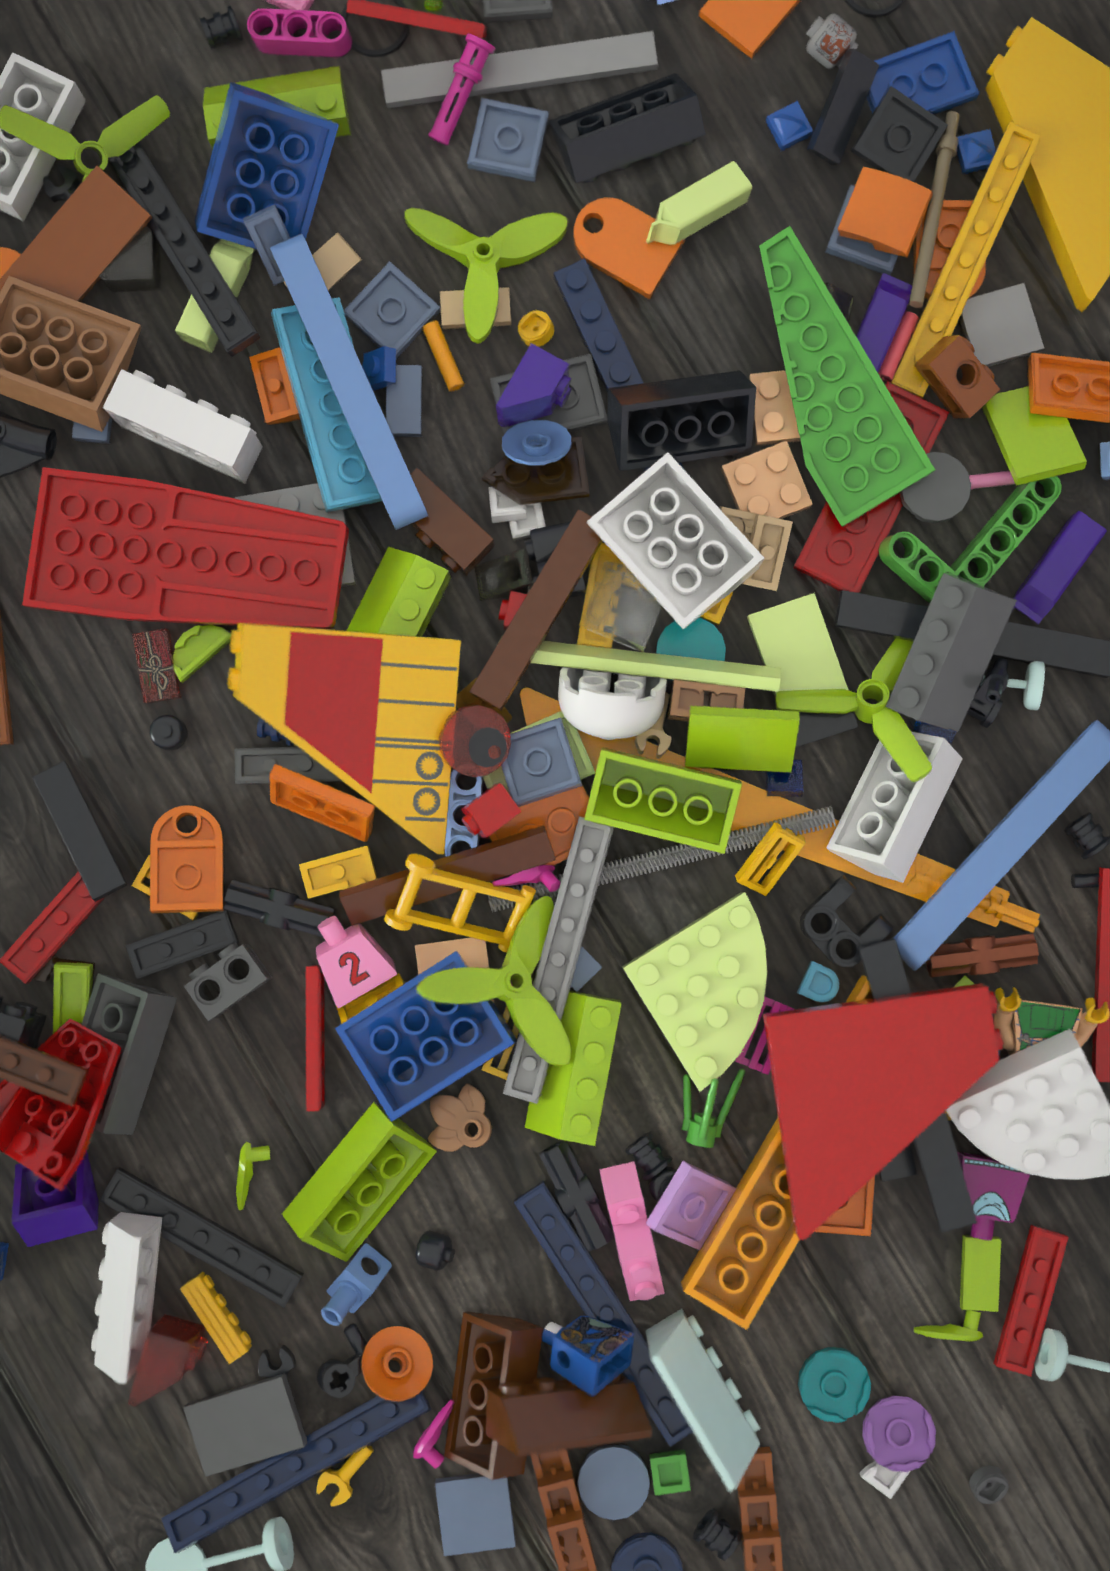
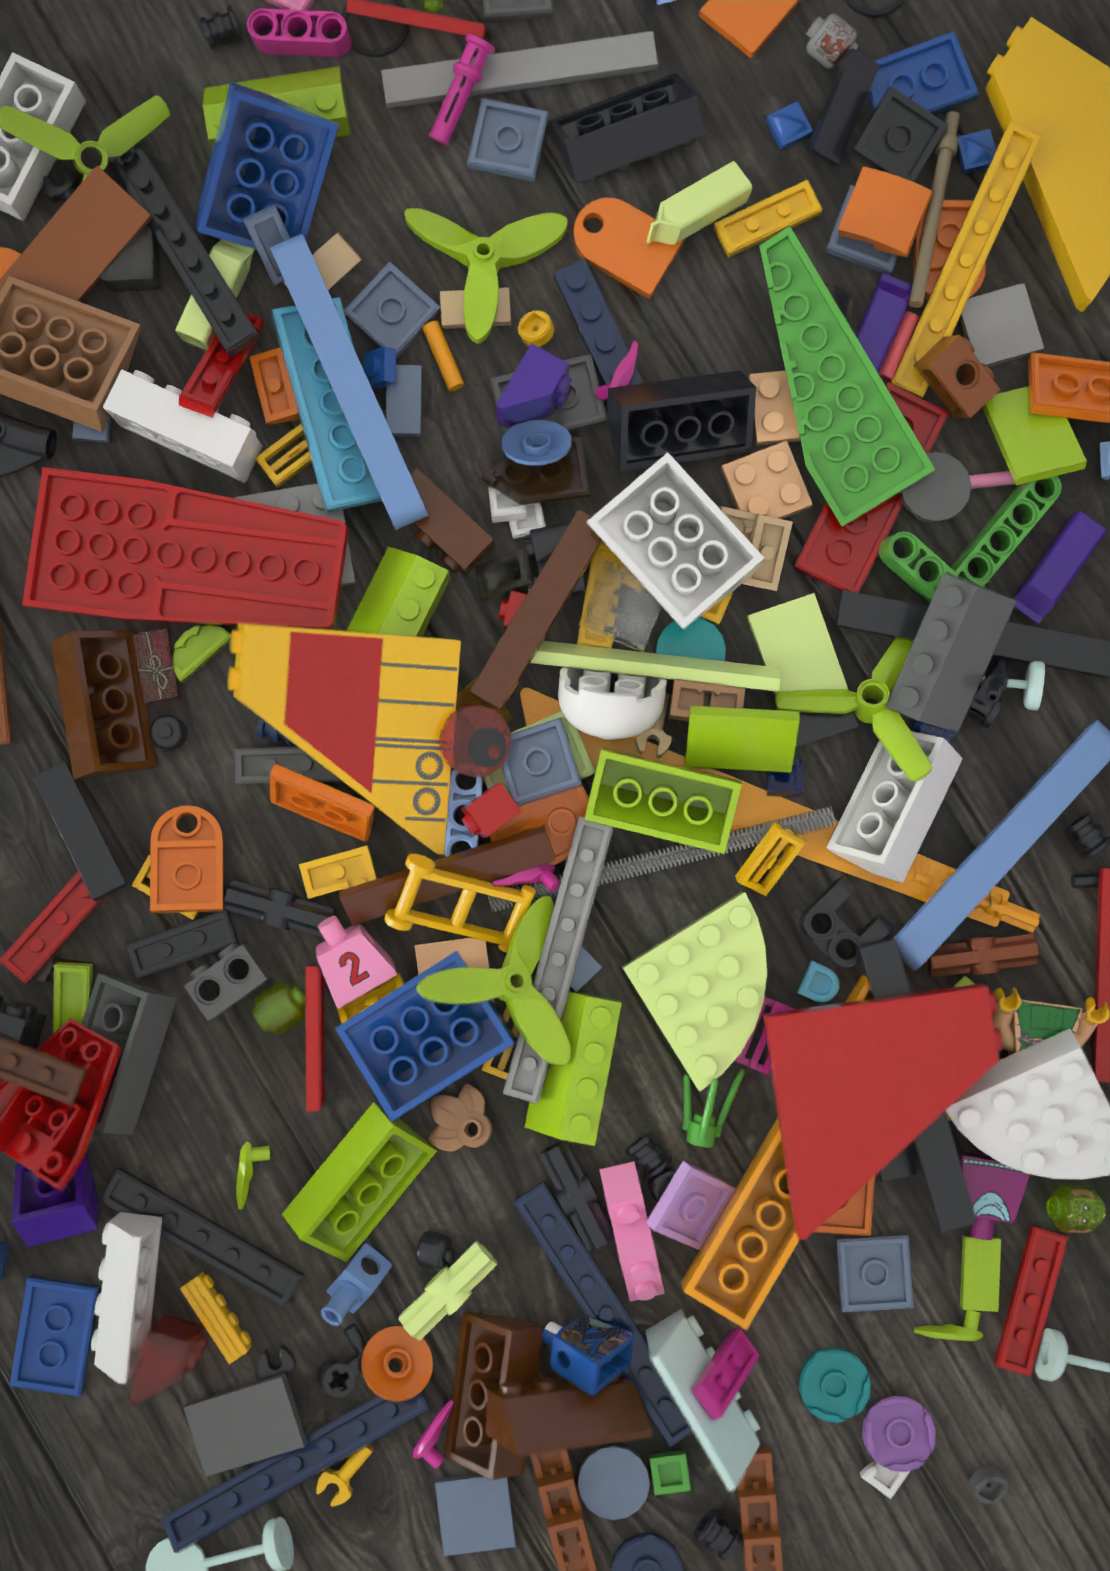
none -> blue tile [9,1275,101,1397]
none -> reddish brown slope [51,630,157,779]
none -> red tile [178,313,264,418]
none -> clear neon green head [252,981,306,1035]
none -> yellow tile [255,424,312,488]
none -> yellowish green piece [398,1240,497,1341]
none -> dark pink bar [596,341,638,401]
none -> dark pink tile [691,1327,759,1421]
none -> yellow tile [713,180,822,258]
none -> sand blue tile [835,1233,914,1312]
none -> clear neon green head [1047,1185,1105,1234]

